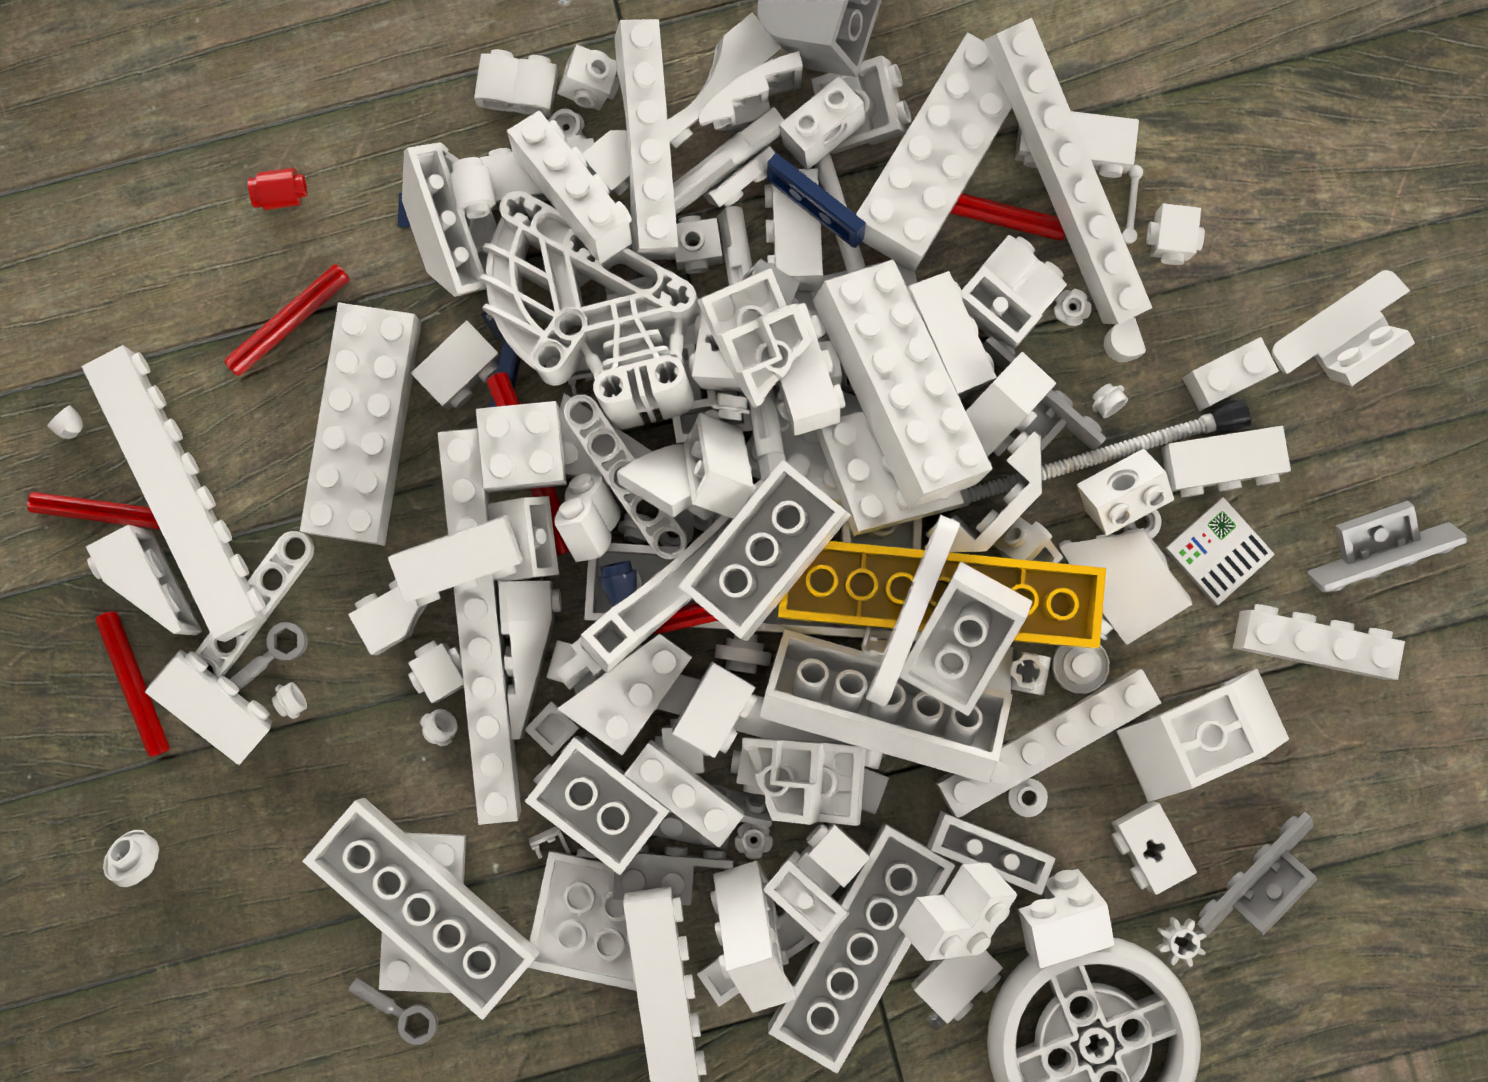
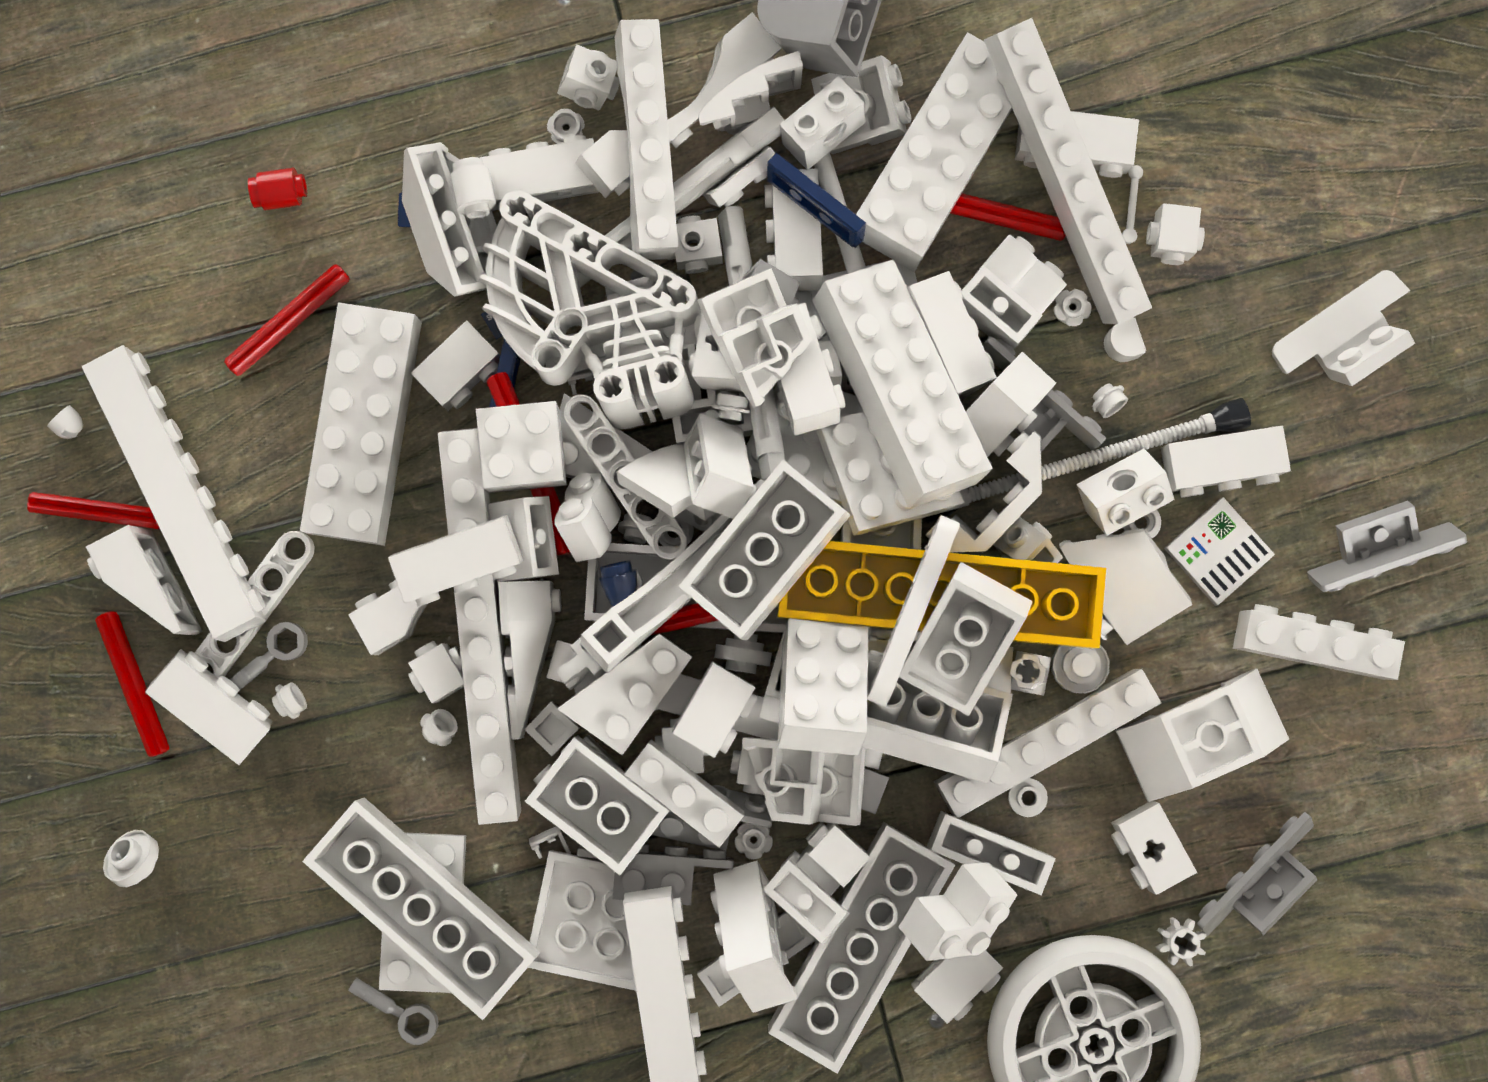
white brick [474,49,558,117] -> none
white brick [507,110,632,264] -> none
white brick [1018,869,1115,968] -> none
white brick [1182,337,1279,412] -> none
none -> white brick [778,618,868,756]

